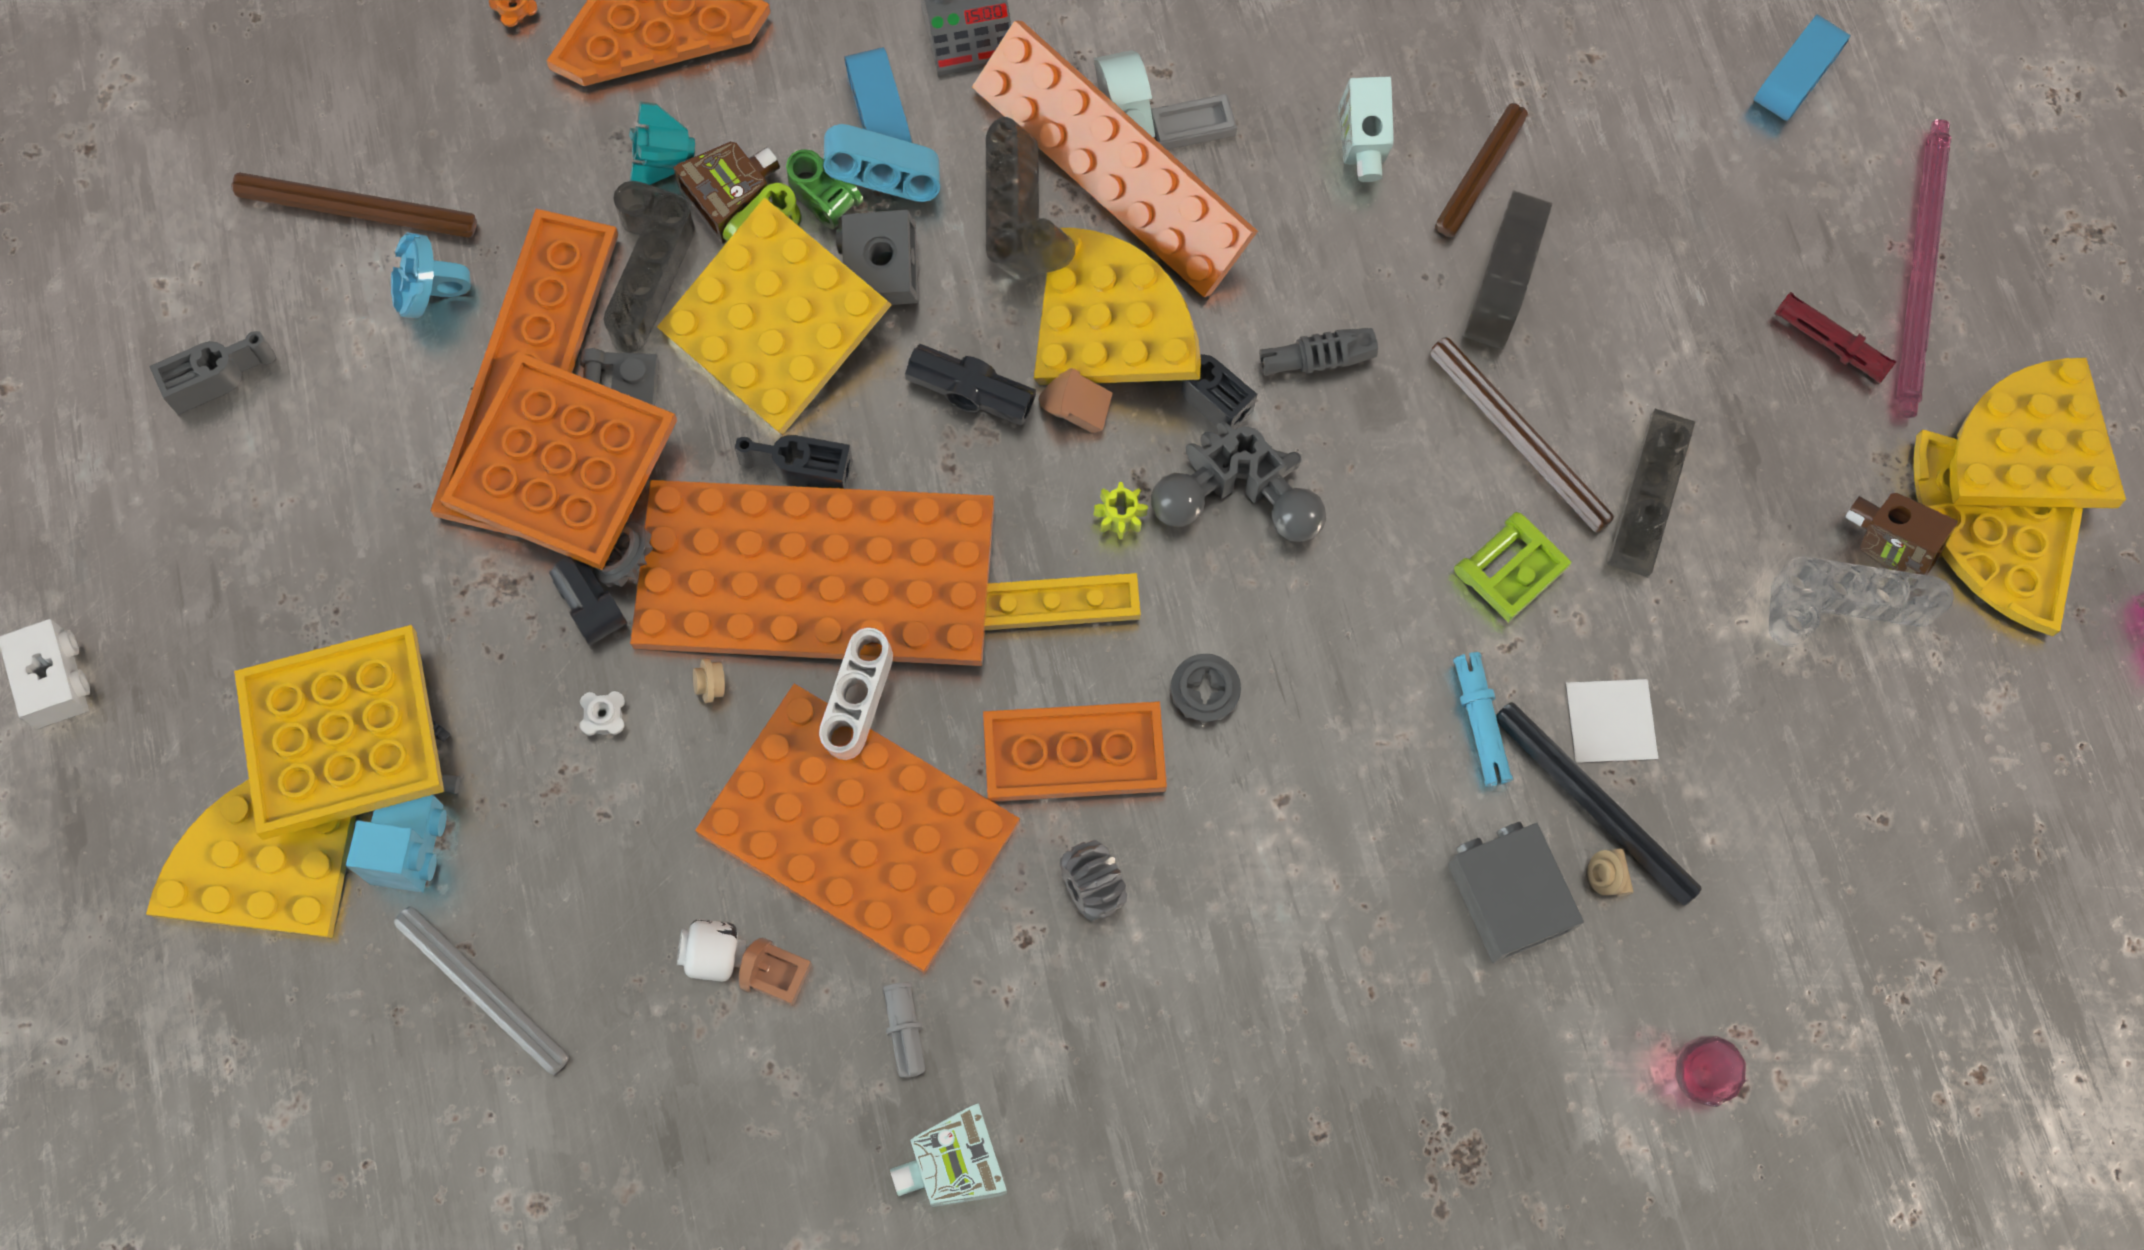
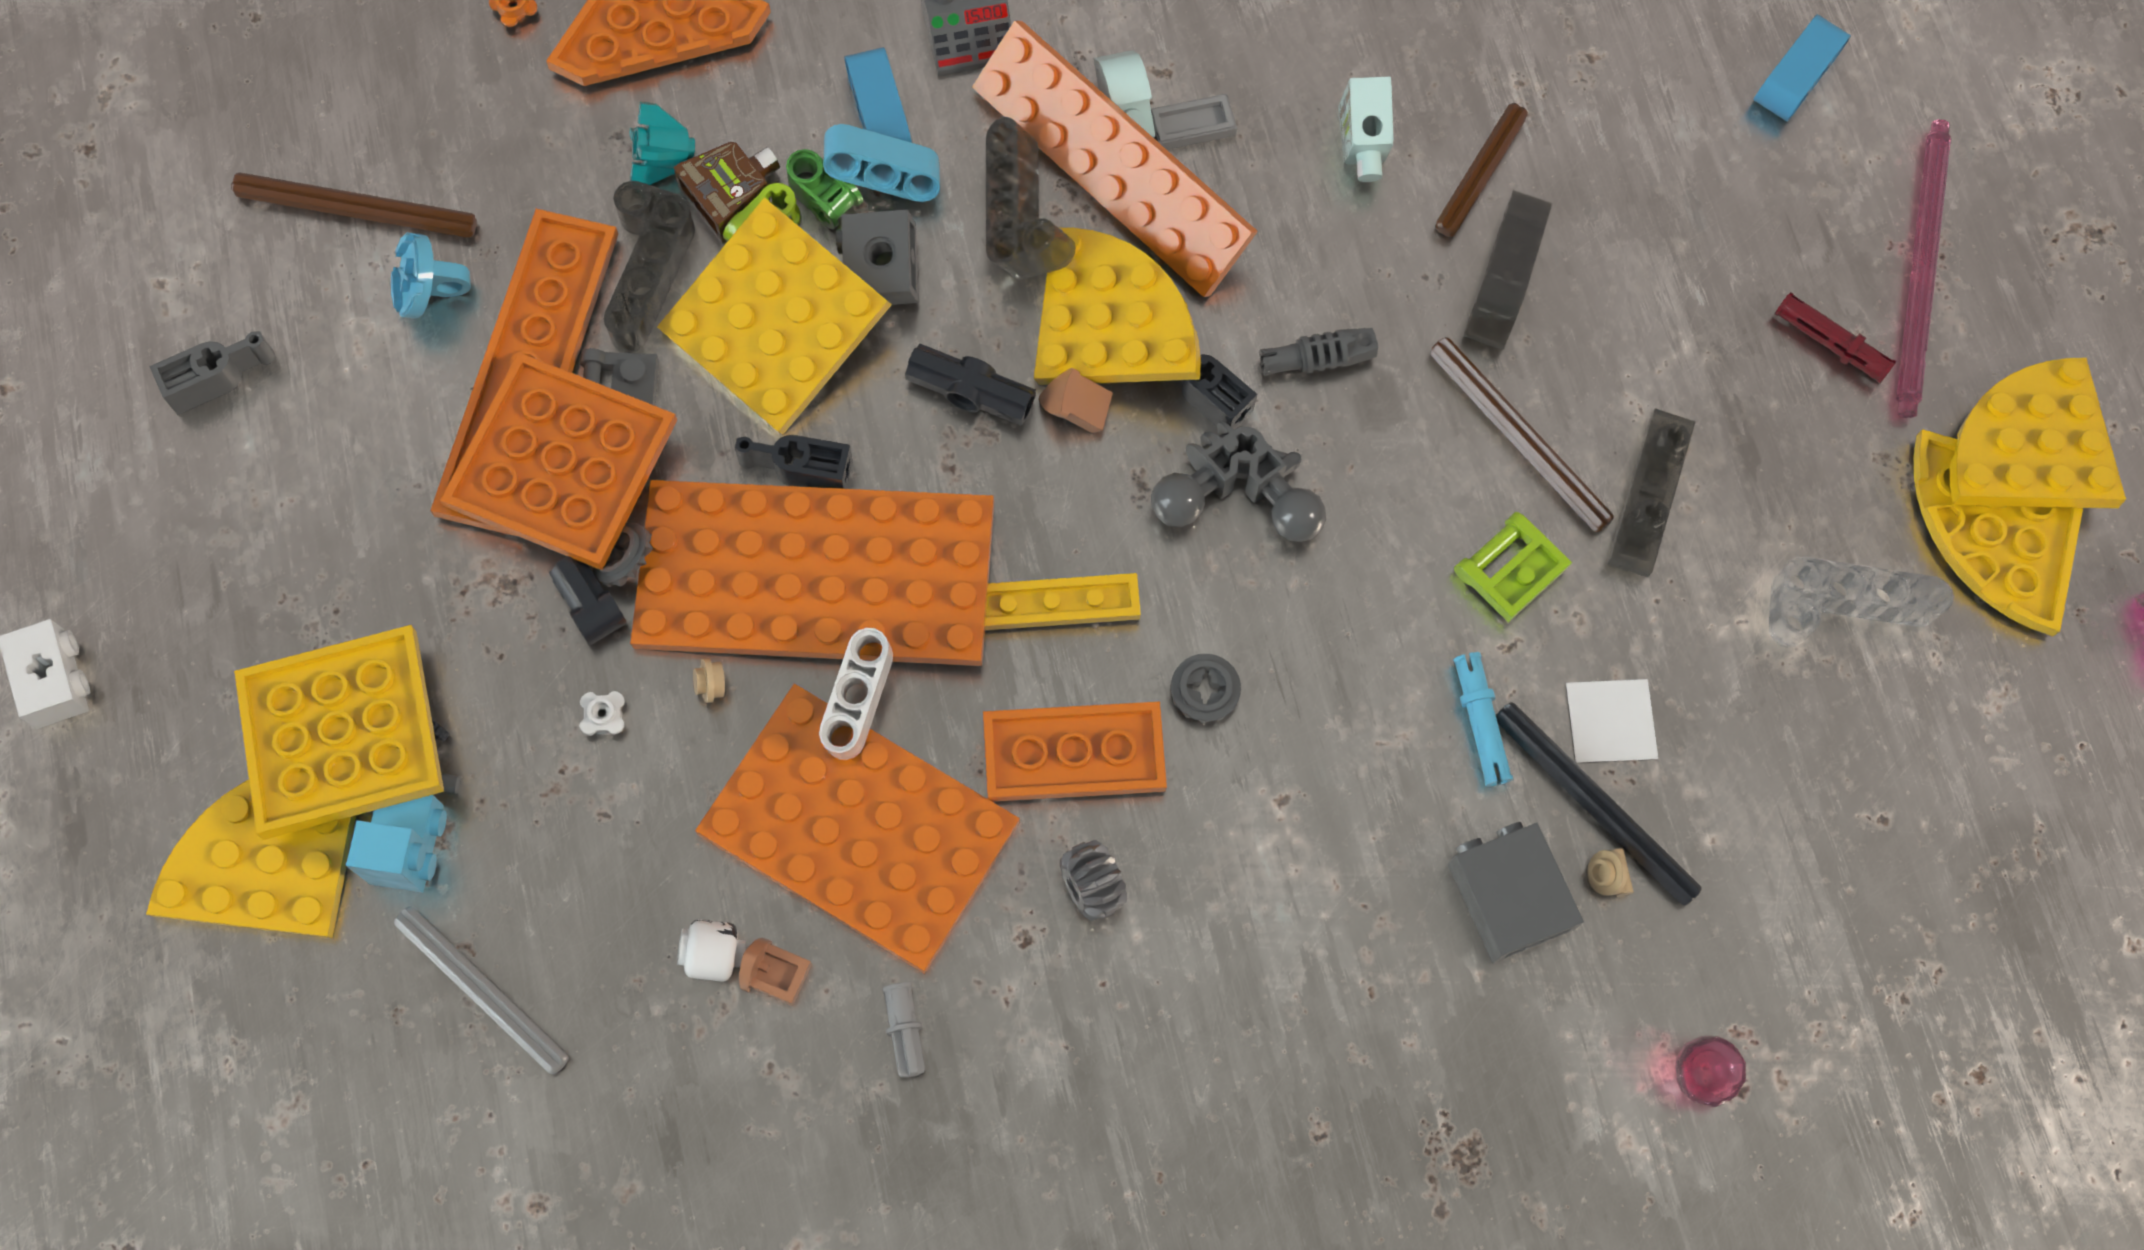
torso [890,1103,1007,1207] -> none
neon yellow gear [1094,482,1148,539] -> none
reddish brown torso [1845,493,1958,589] -> none

